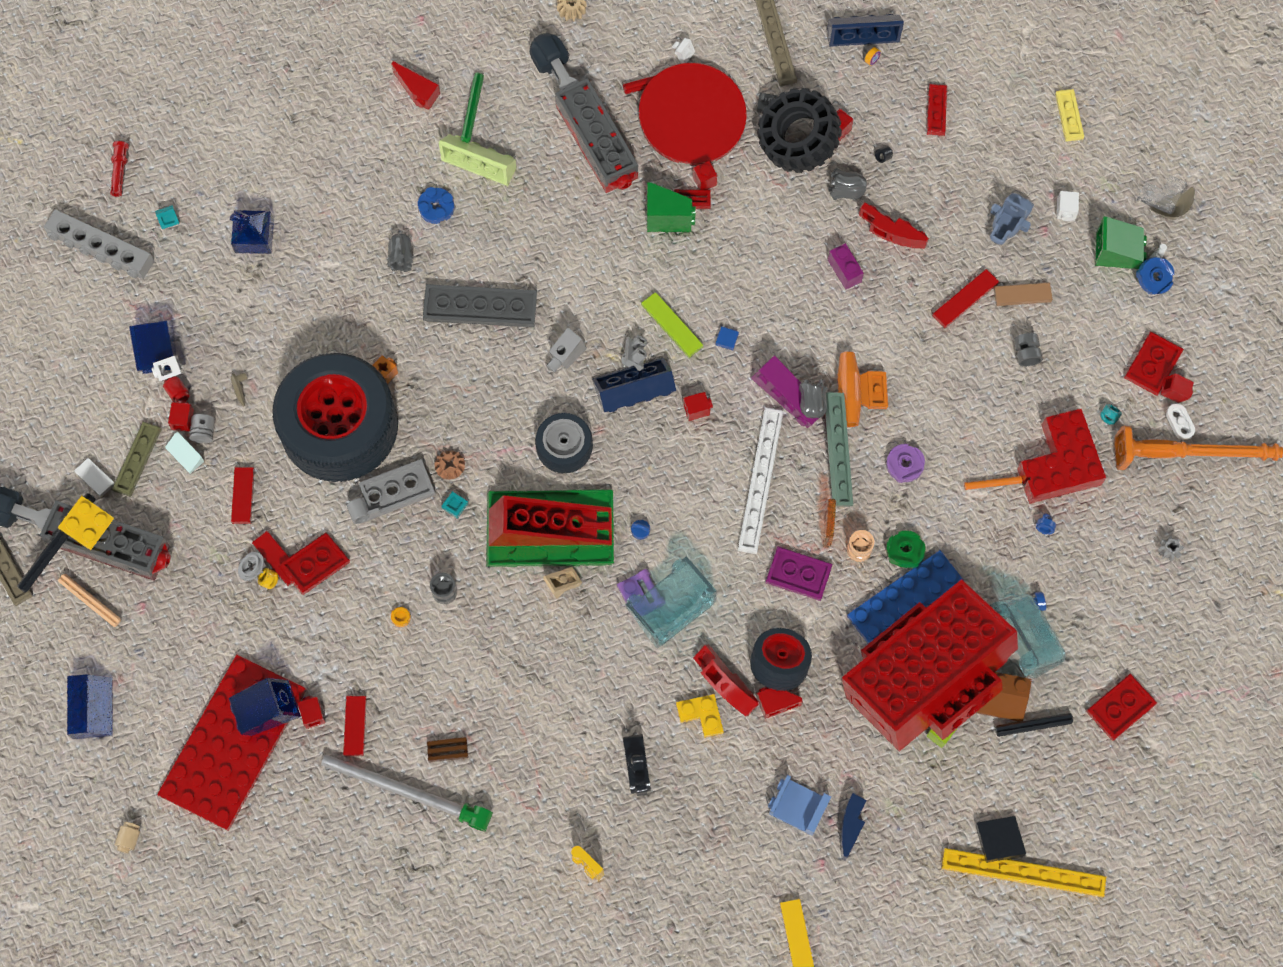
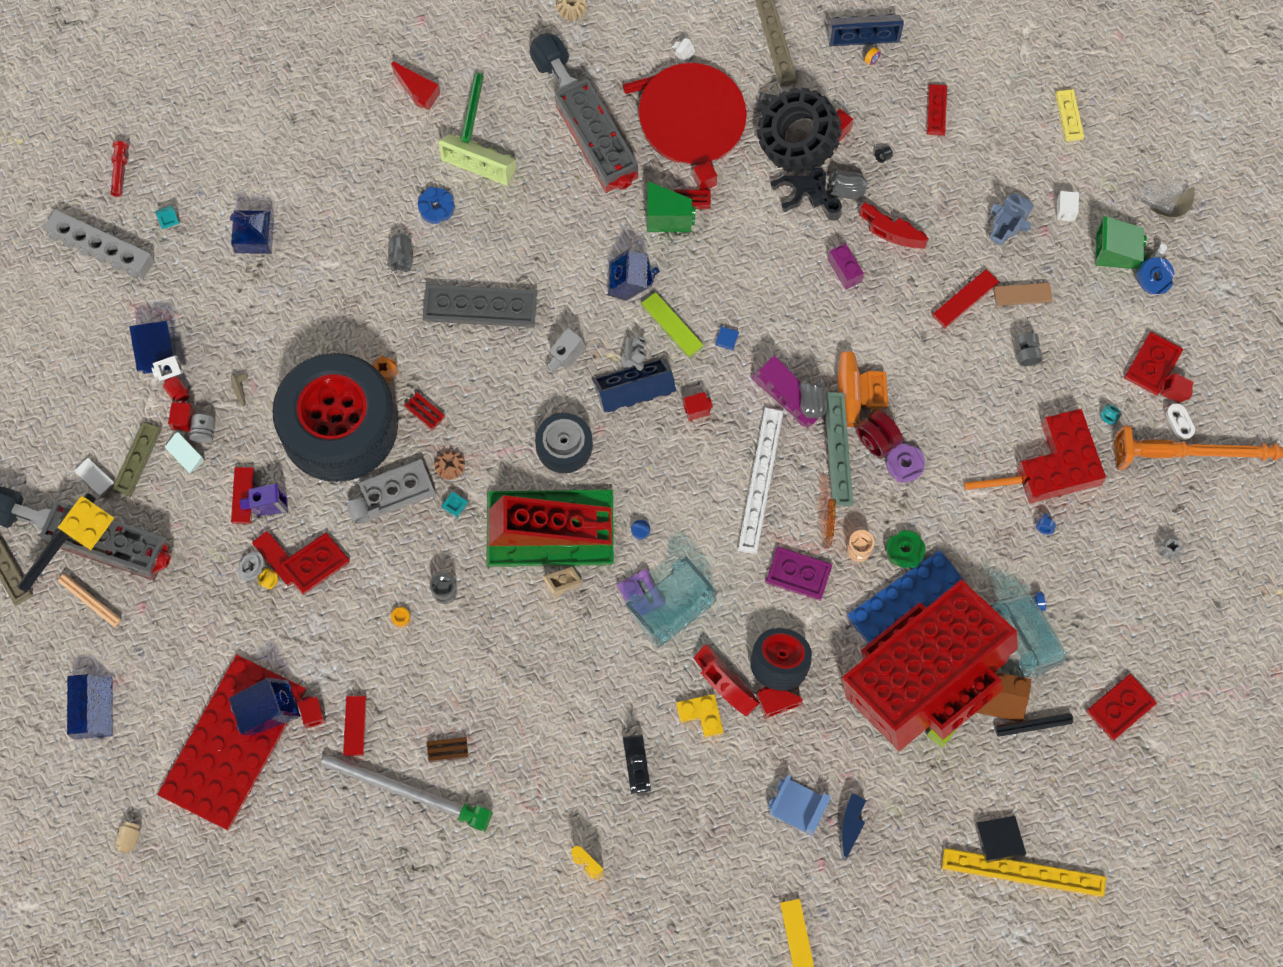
none -> dark purple torso [240,483,288,516]
none -> red tile [404,392,445,431]
none -> clear blue piece [608,249,660,301]
none -> black piece [771,168,842,221]
none -> dark red wheel [855,410,903,459]

